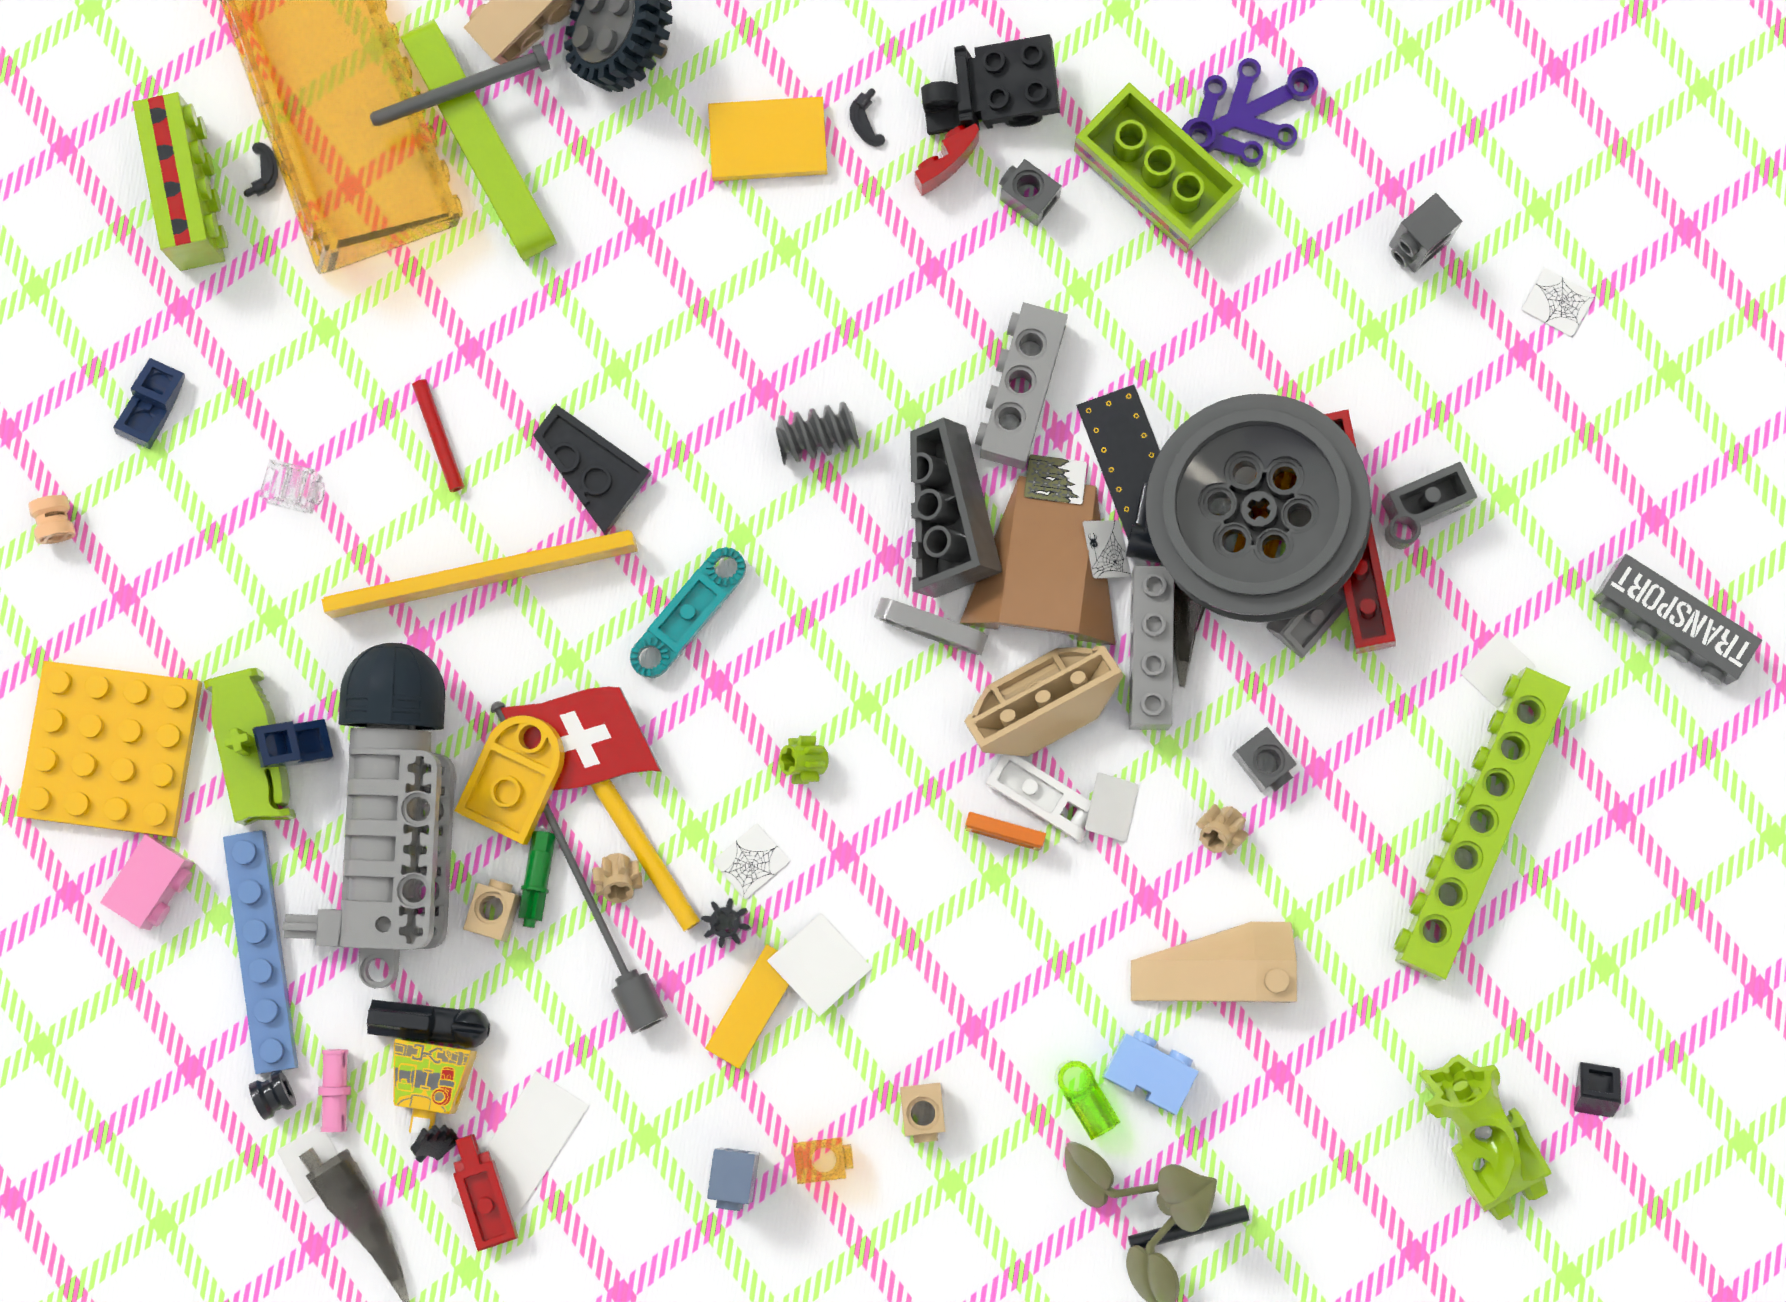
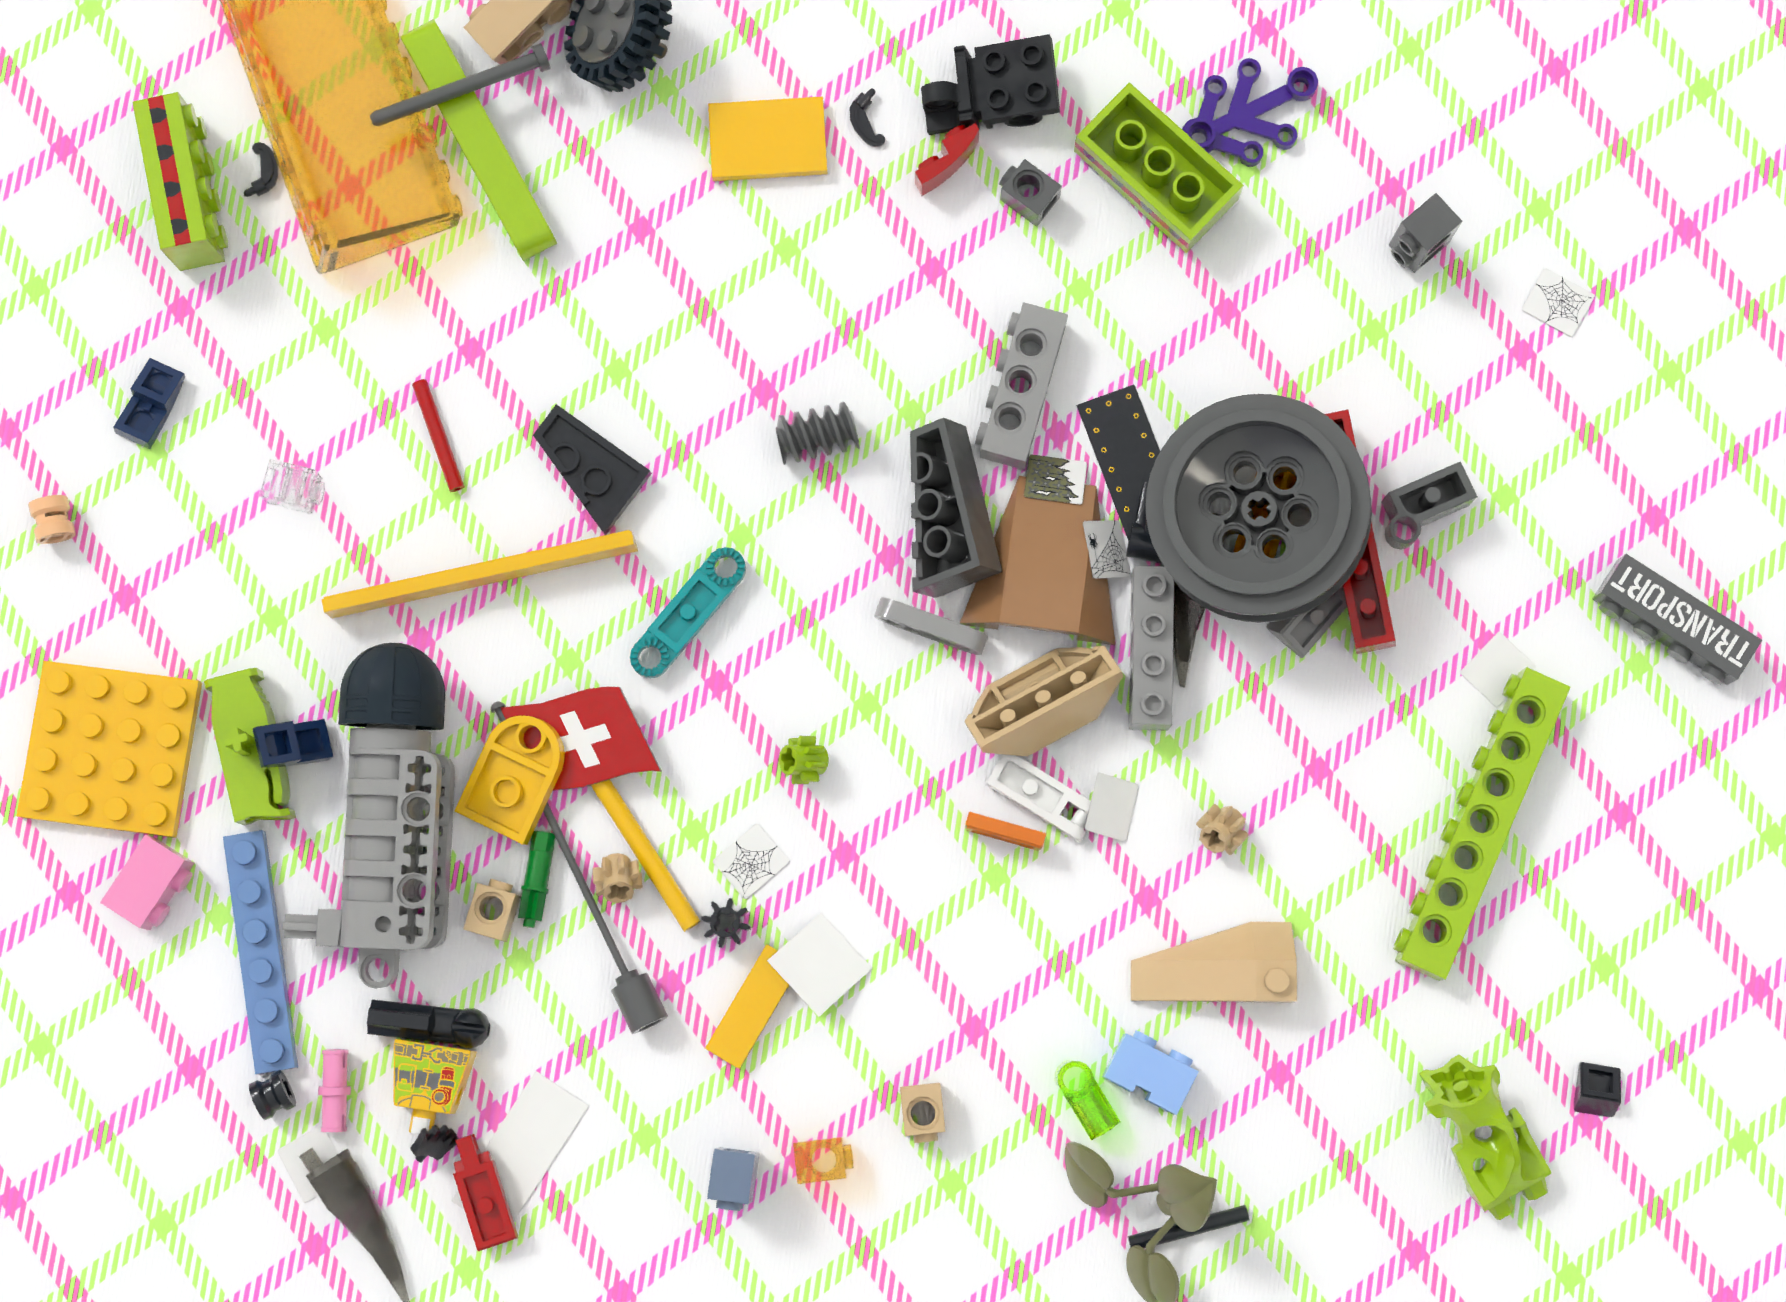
dark grey brick [1232,726,1297,792] -> none

